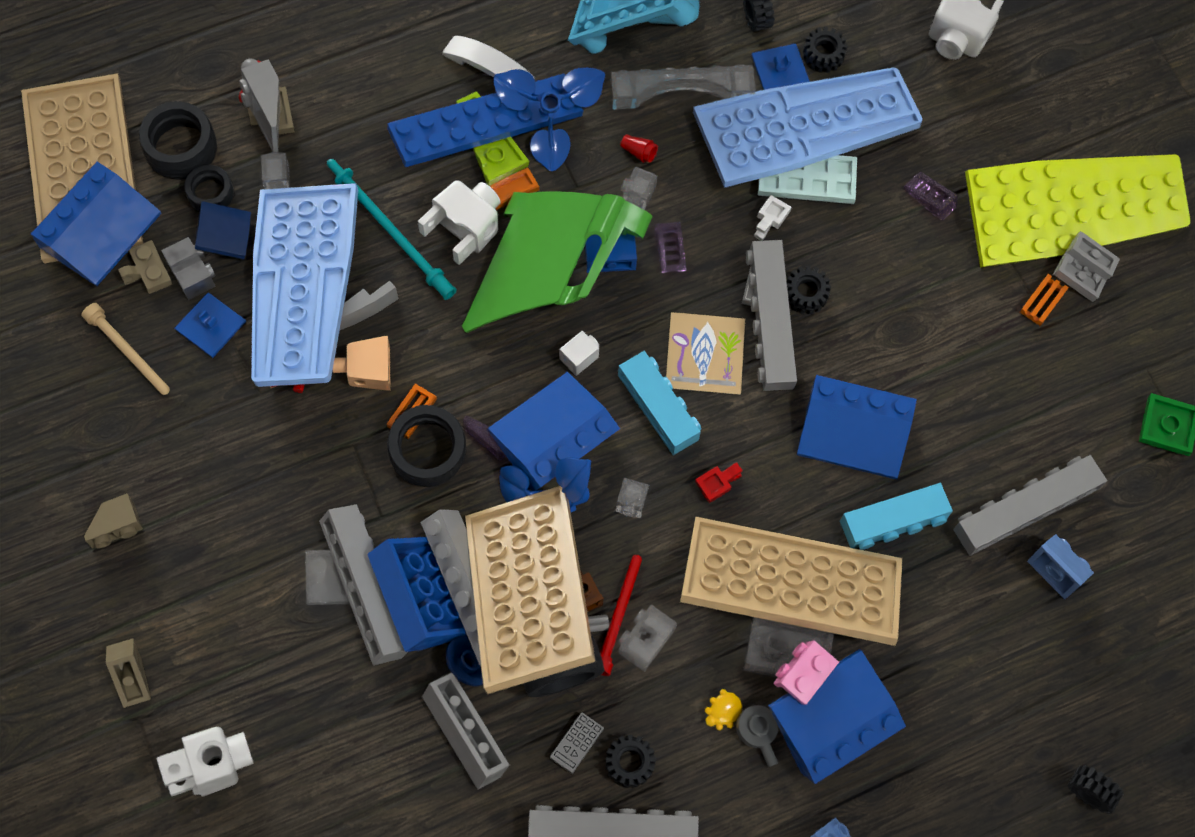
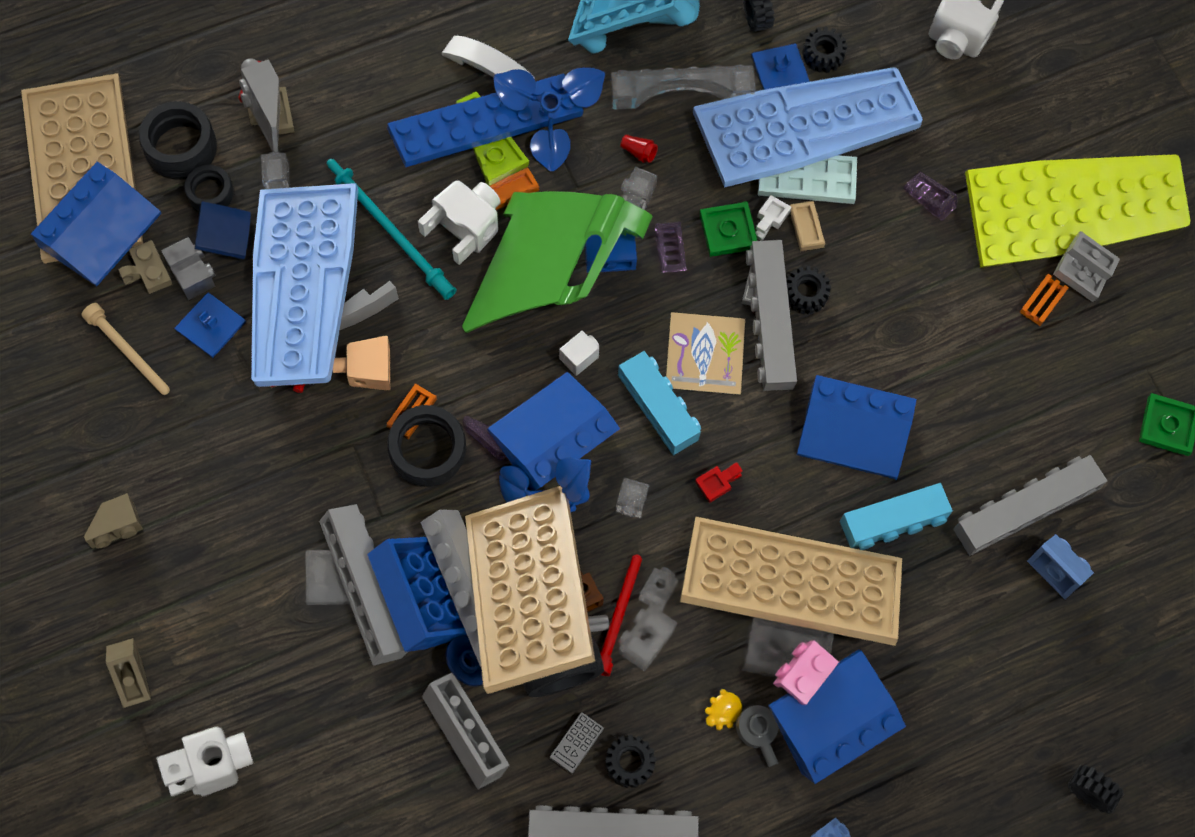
none -> clear brick [639,567,678,612]
none -> green plate [699,202,757,257]
none -> tan tile [790,201,825,251]

